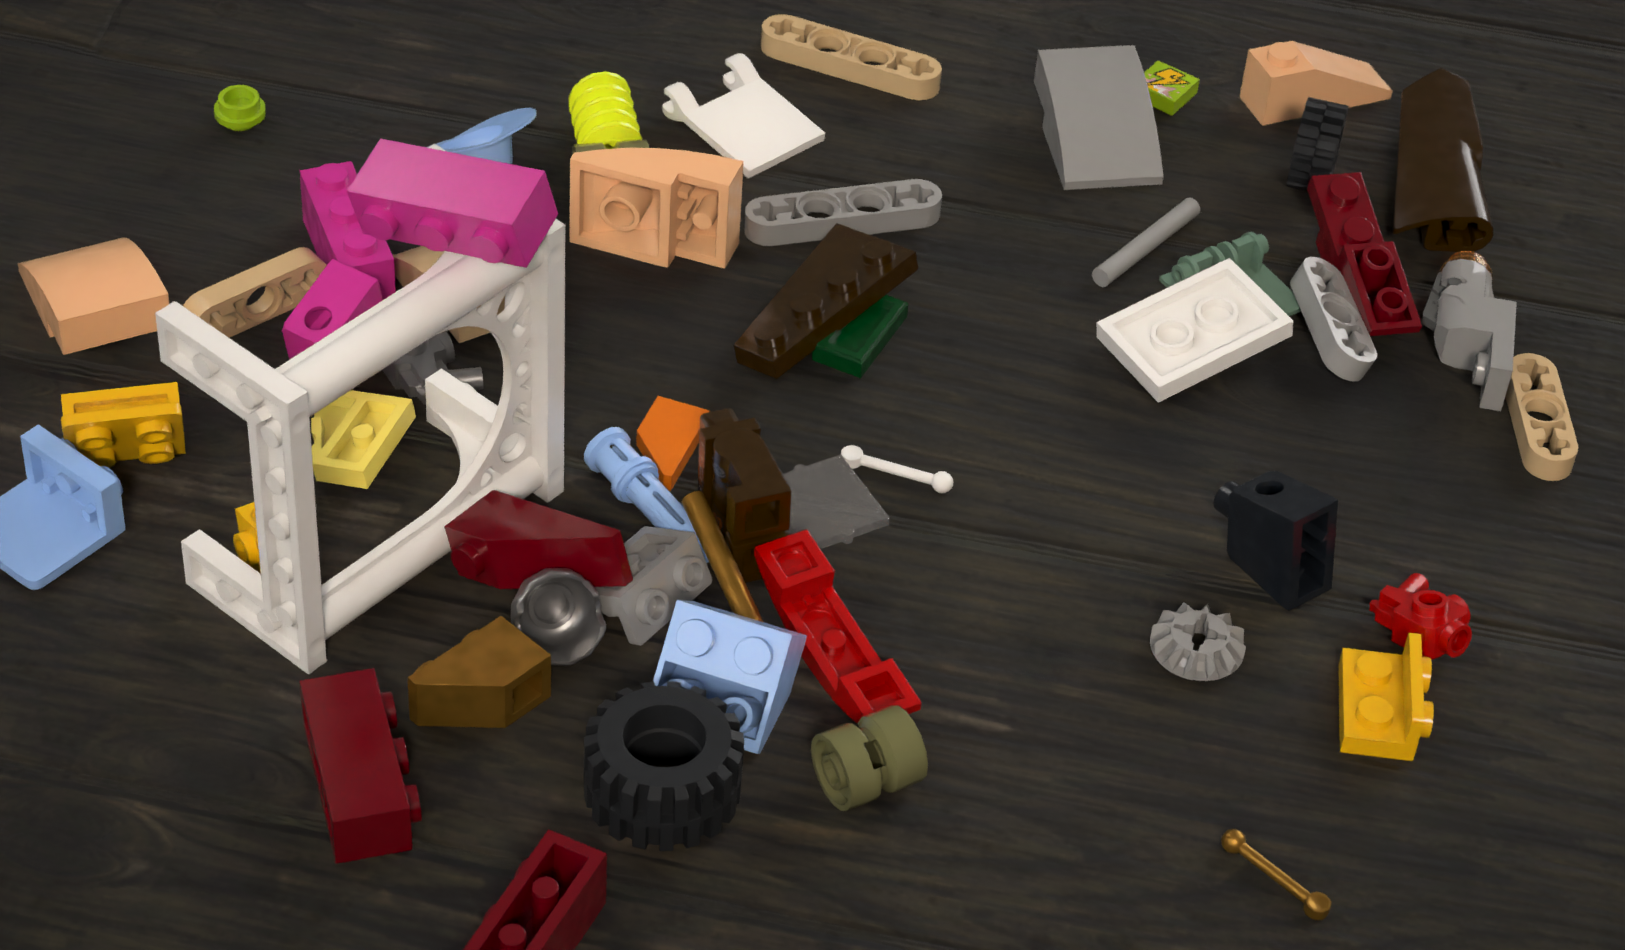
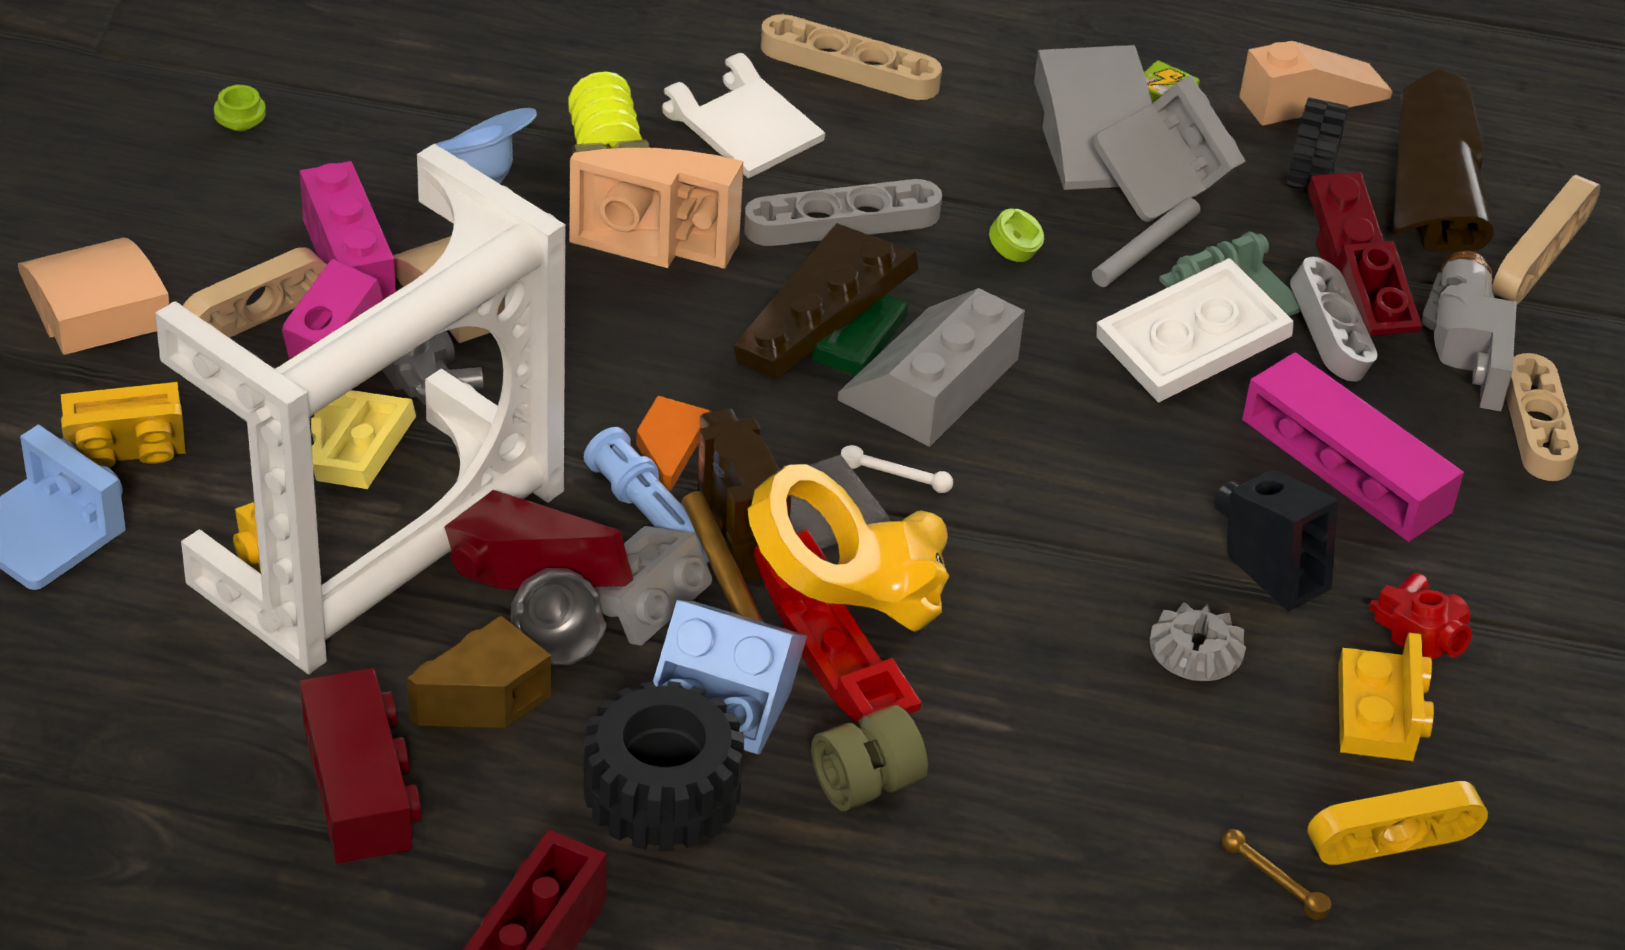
dark pink brick [347,138,558,268] -> none
none -> yellow animal [747,464,949,632]
none -> light grey slope [838,288,1025,447]
none -> lime tile [989,208,1044,262]
none -> light grey bracket [1093,75,1246,222]
none -> dark pink brick [1242,352,1464,542]
none -> yellow beam [1307,781,1488,865]
none -> tan beam [1492,175,1600,305]

